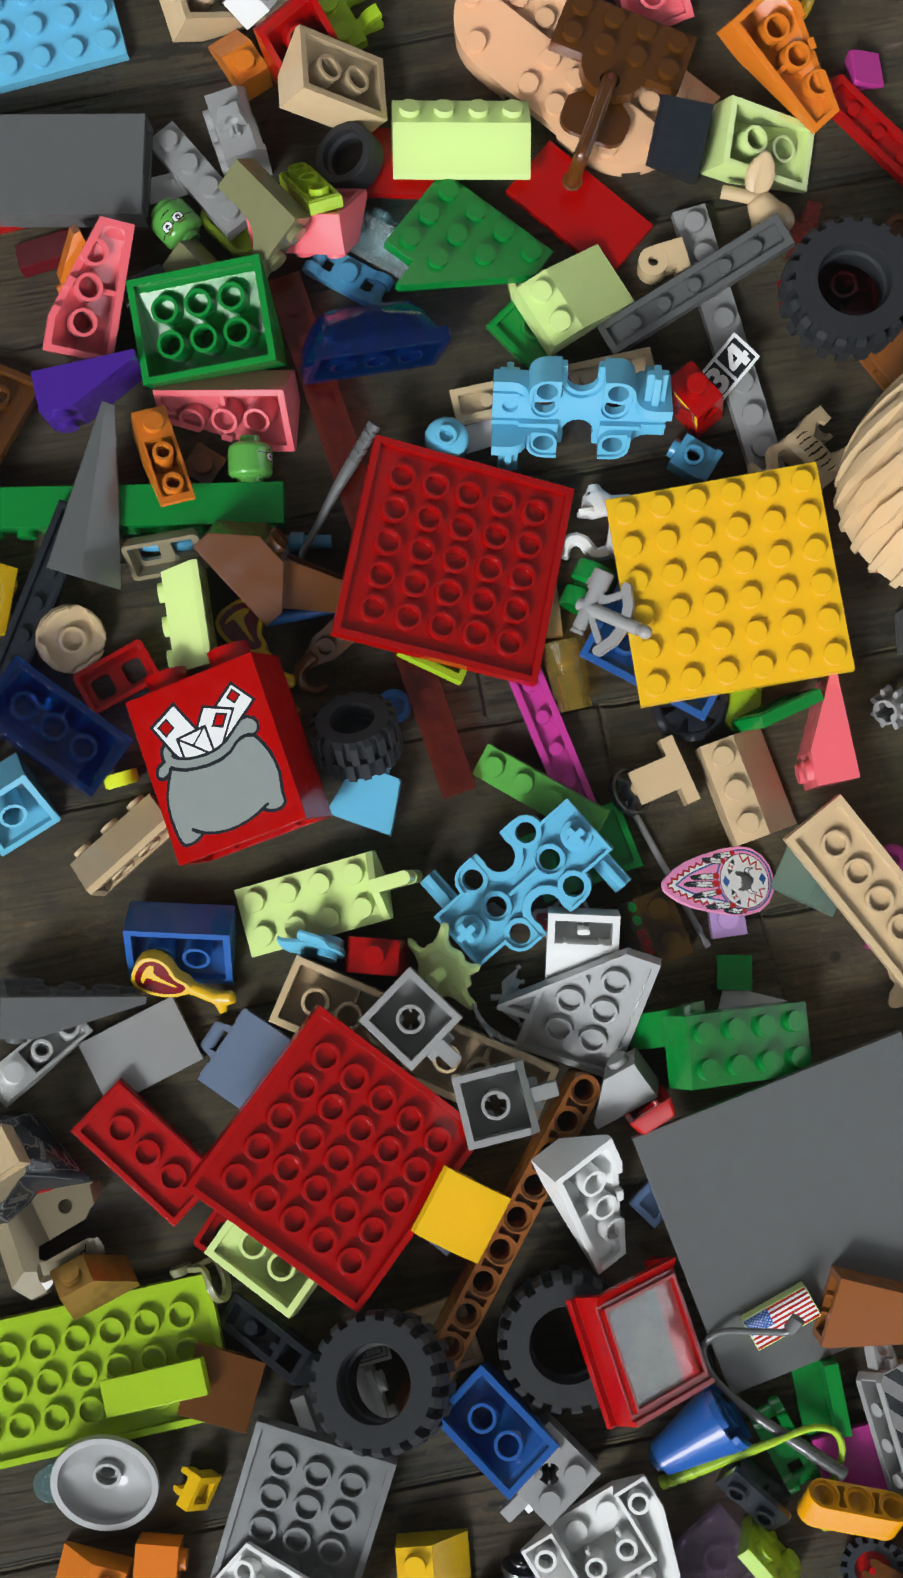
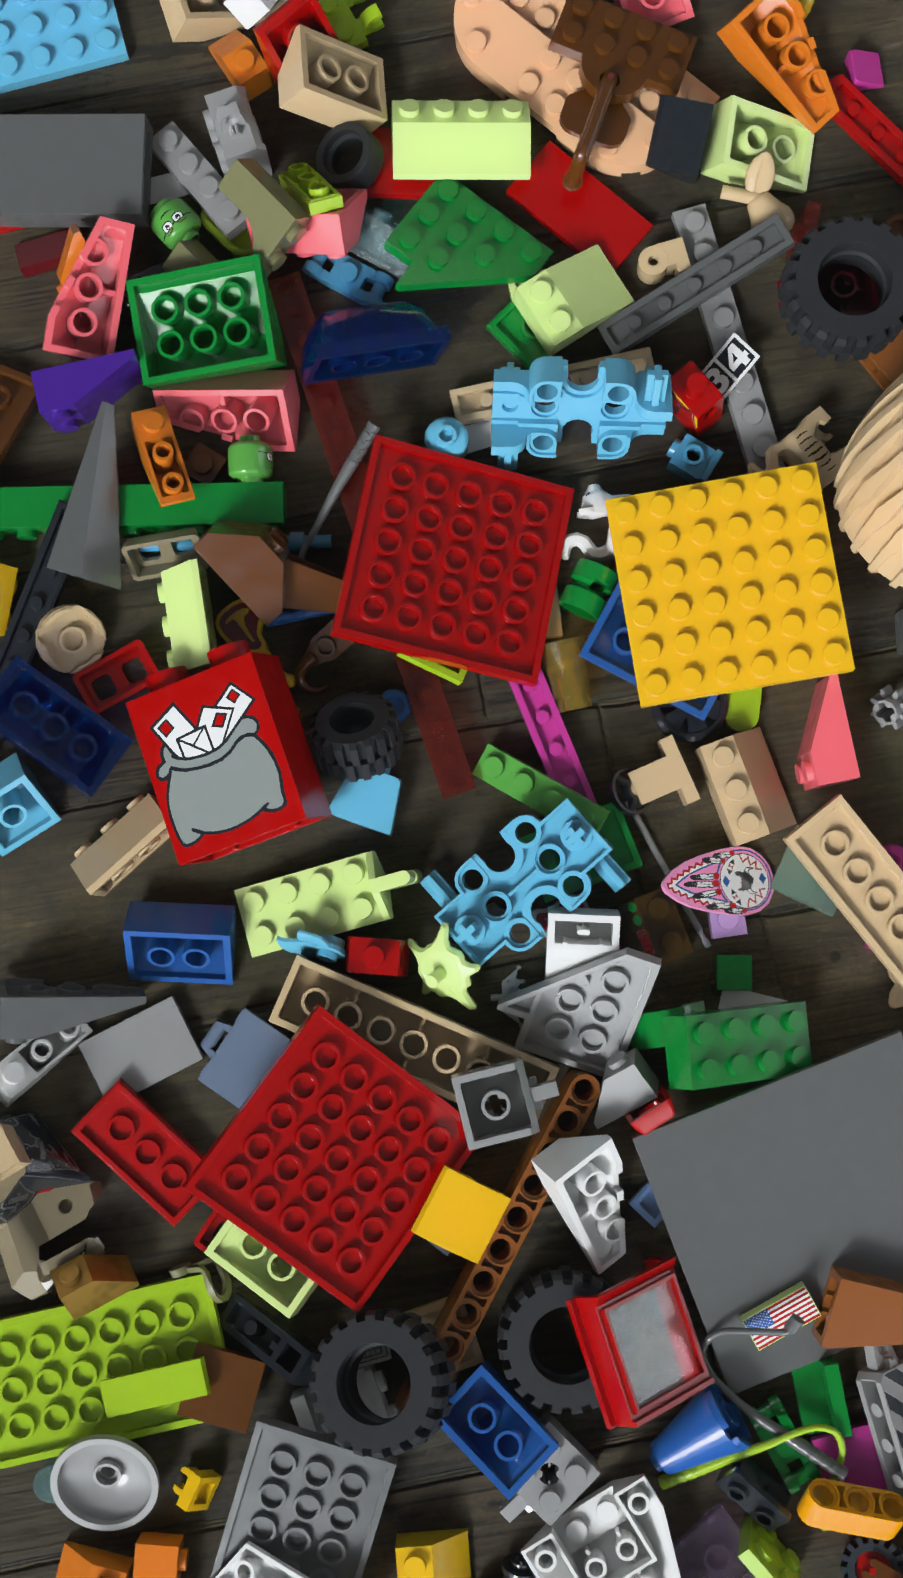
neon yellow tile [103,768,140,790] -> none
yellow piece [131,949,237,1014] -> none
light grey hinge [358,966,462,1071] -> none
light grey piece [471,1003,518,1046] -> none
light grey piece [570,567,652,657] -> none
green tile [731,687,824,733] -> none

